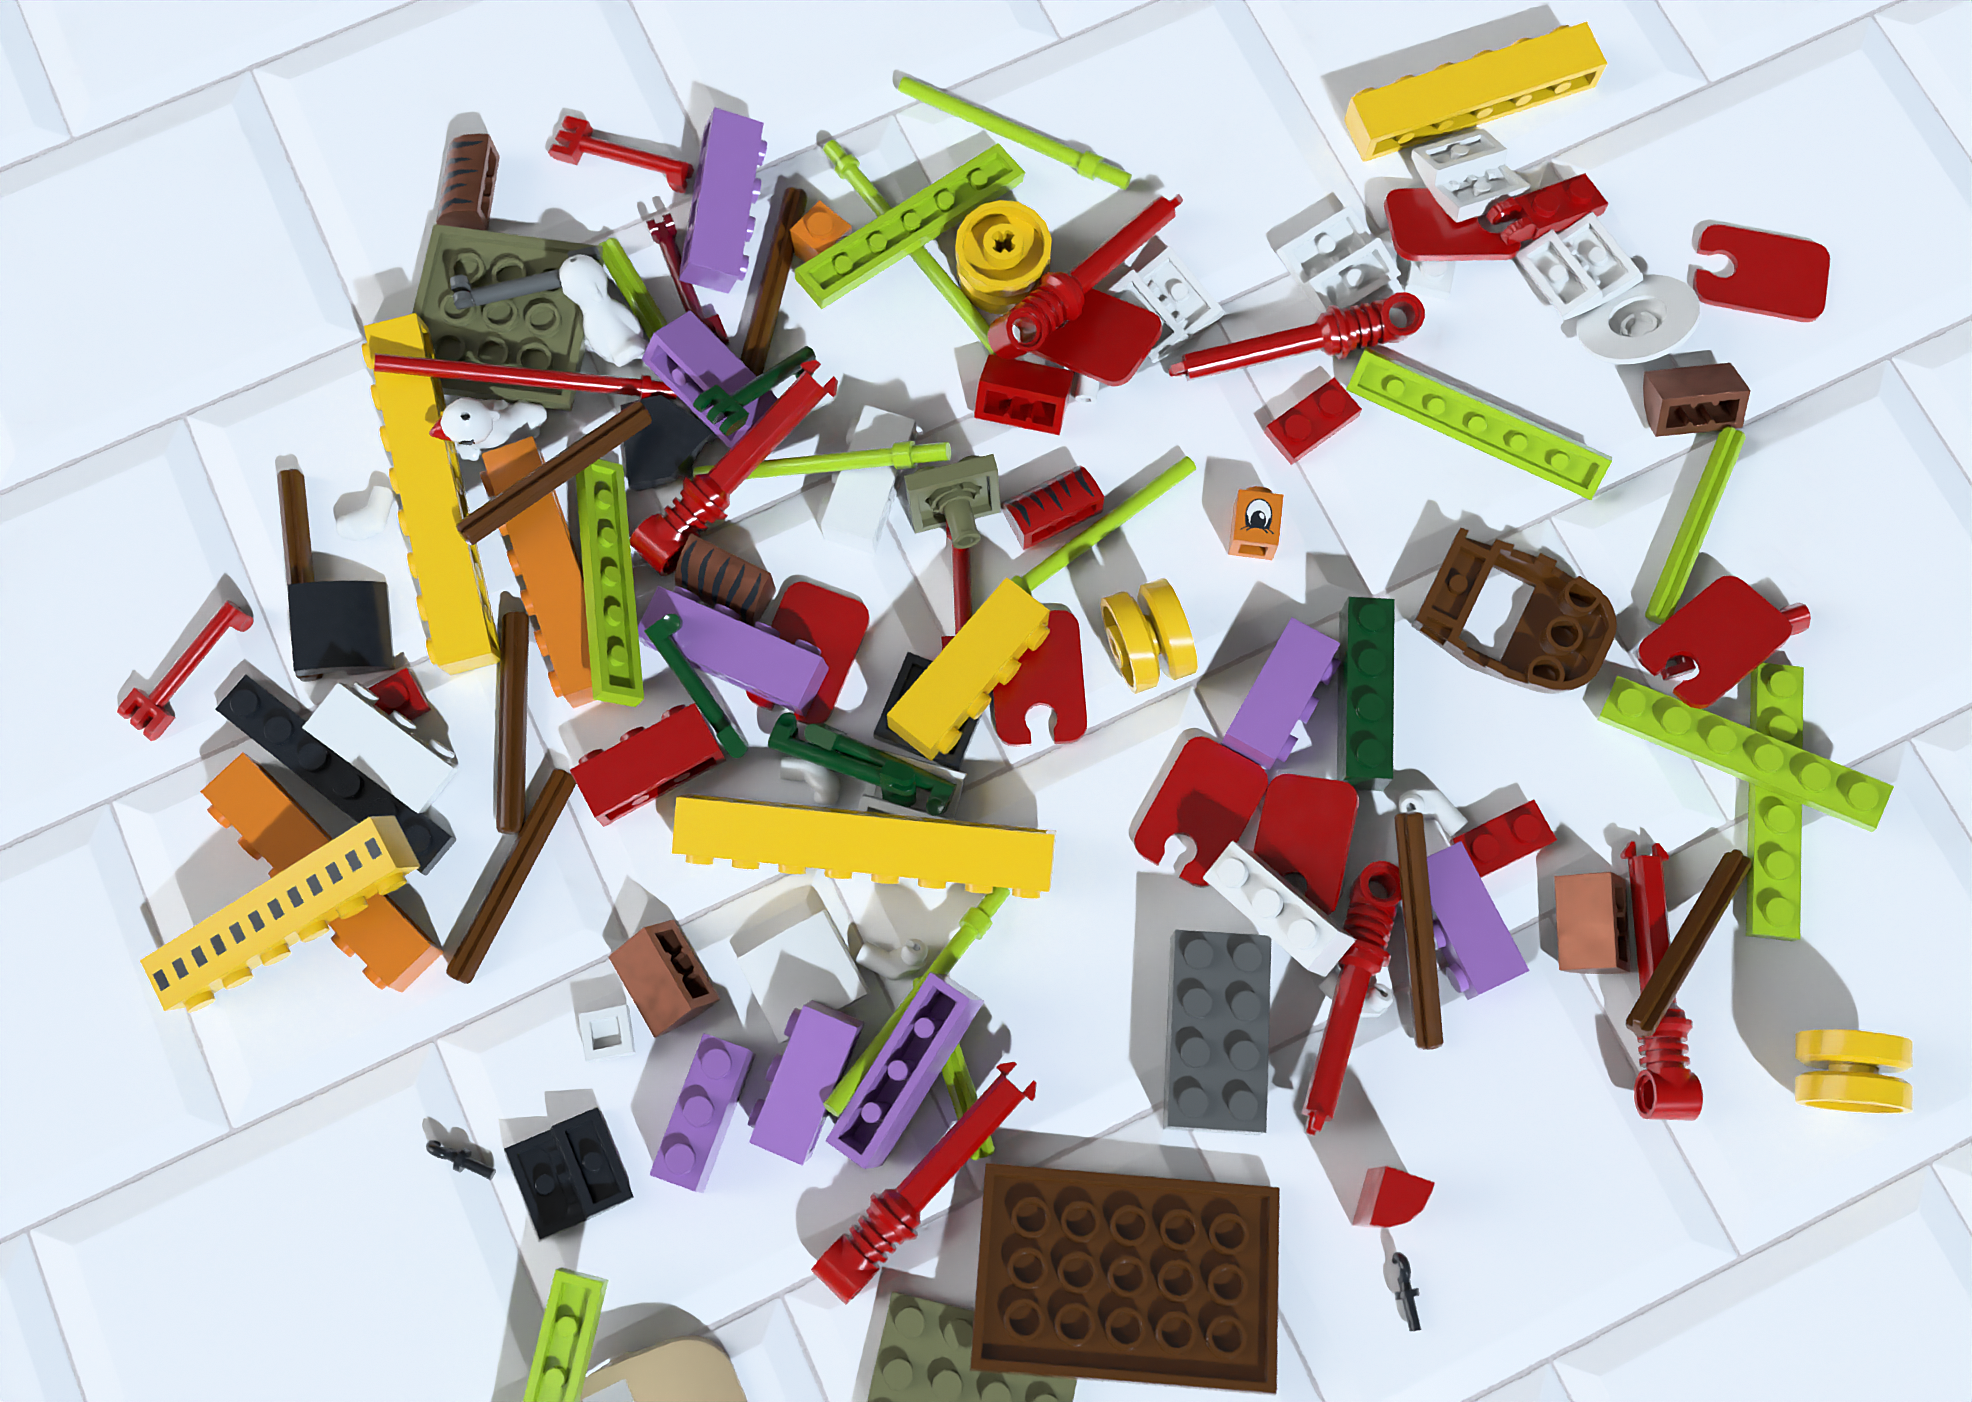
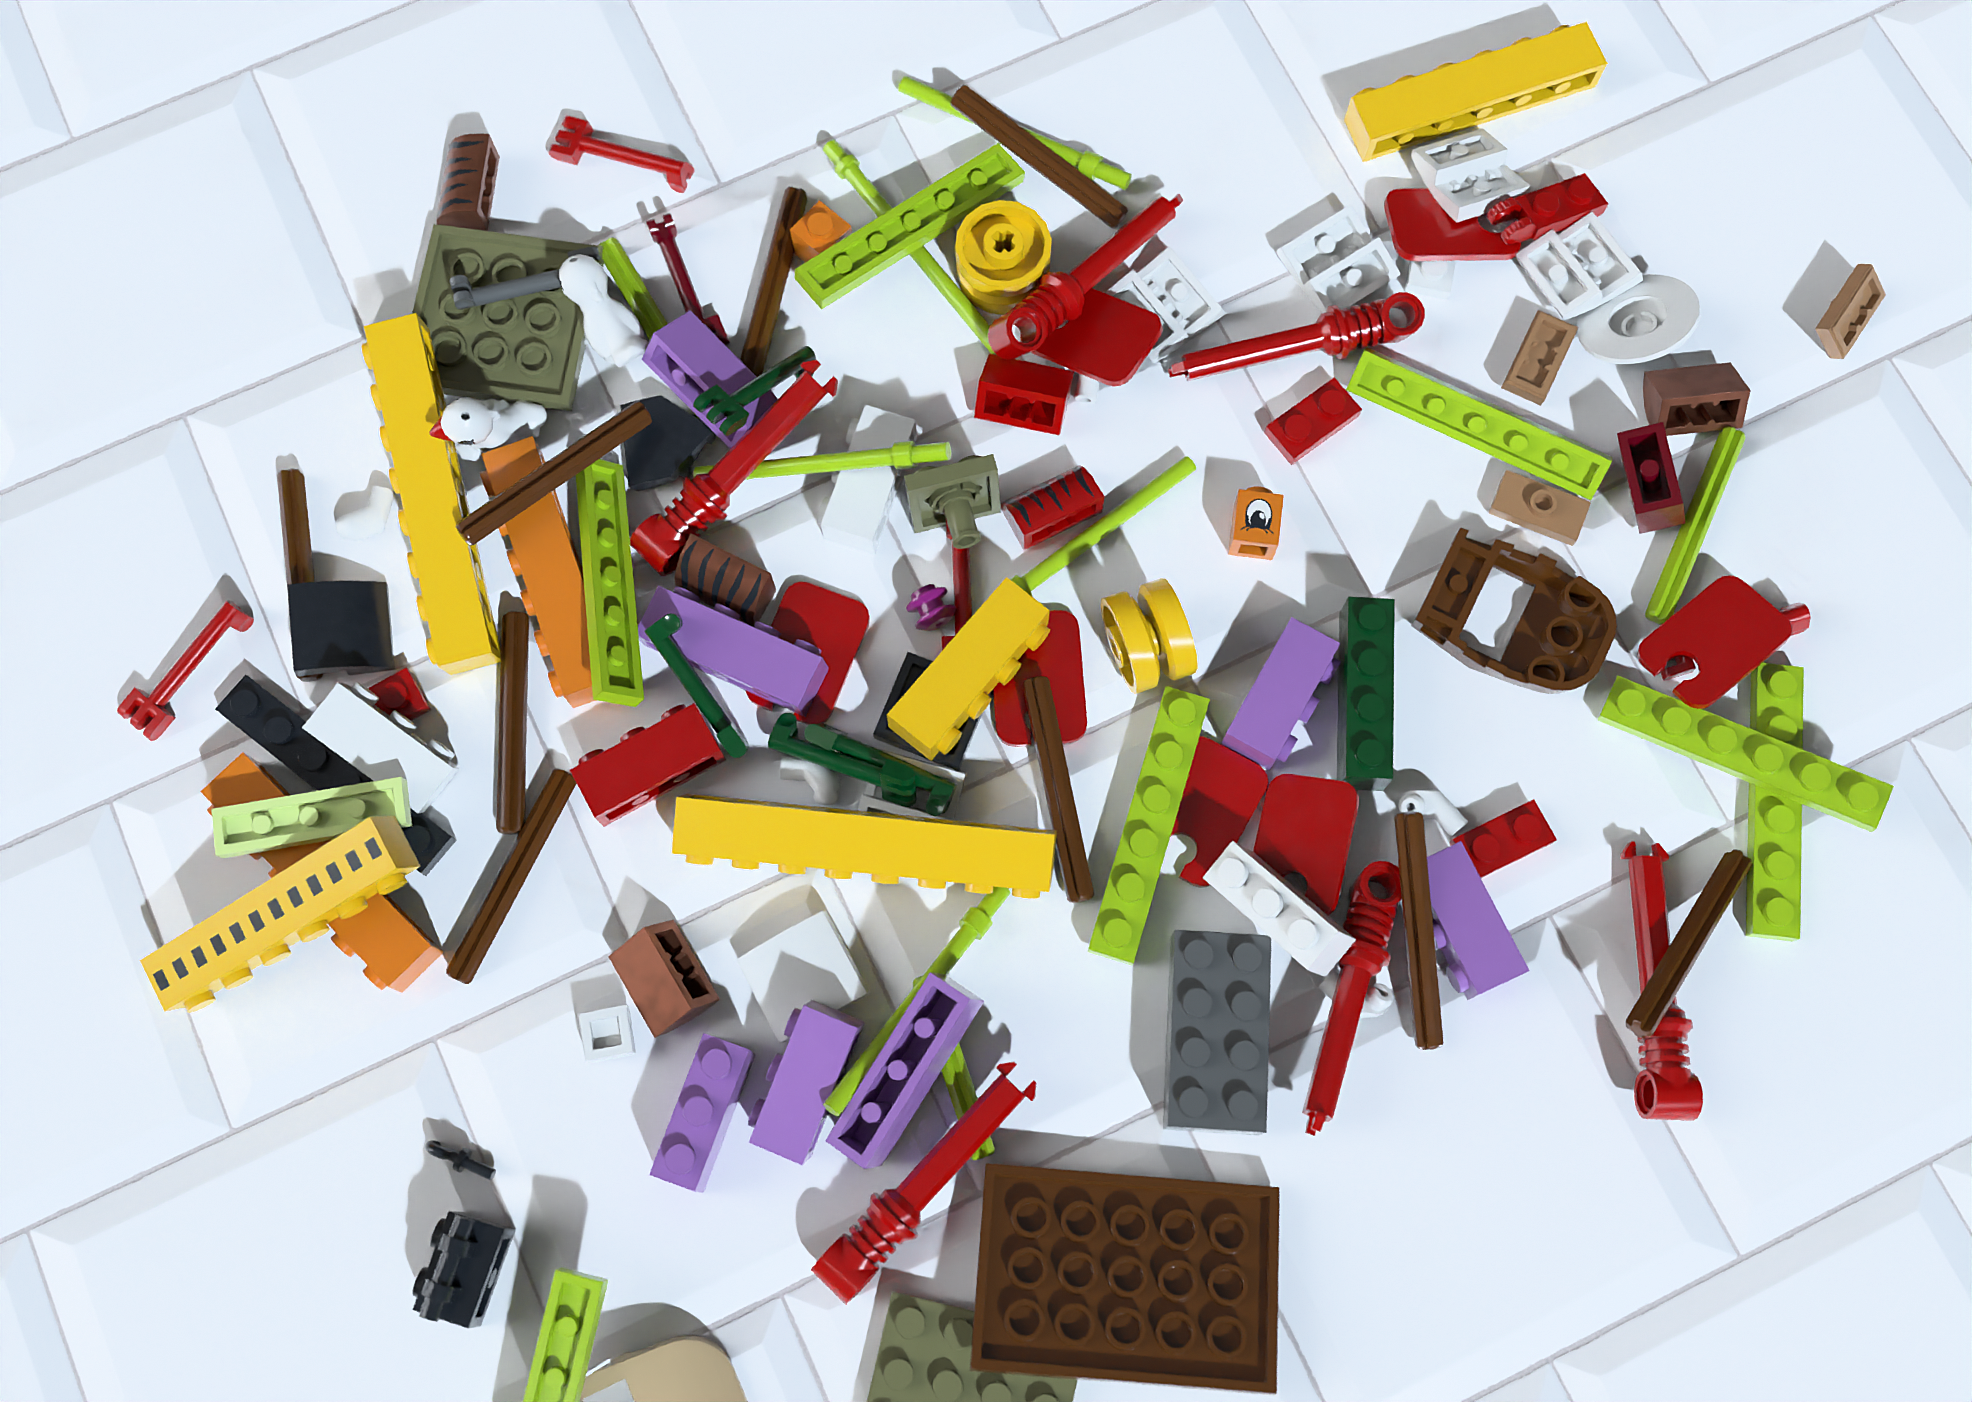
red bar [374,353,677,400] -> none
black slope [503,1107,634,1243] -> none
medium lavender brick [678,107,768,294] -> none
white arm [856,939,928,981] -> none
red brick [1352,1166,1435,1228] -> none
black hand [1392,1252,1422,1332] -> none
brick [1554,872,1631,974] -> none
red piece [1692,224,1831,323] -> none
yellow wheel [1795,1029,1913,1114] -> none
none -> yellowish green plate [211,777,412,858]
none -> black brick [412,1211,516,1329]
none -> magenta wheel [906,584,957,631]
none -> reddish brown axle [950,85,1128,229]
none -> reddish brown axle [1023,676,1094,903]
none -> lime plate [1087,686,1210,966]
none -> medium nougat plate [1488,470,1591,546]
none -> medium nougat plate [1501,310,1579,406]
none -> dark red brick [1617,422,1686,534]
none -> medium nougat plate [1815,263,1886,360]

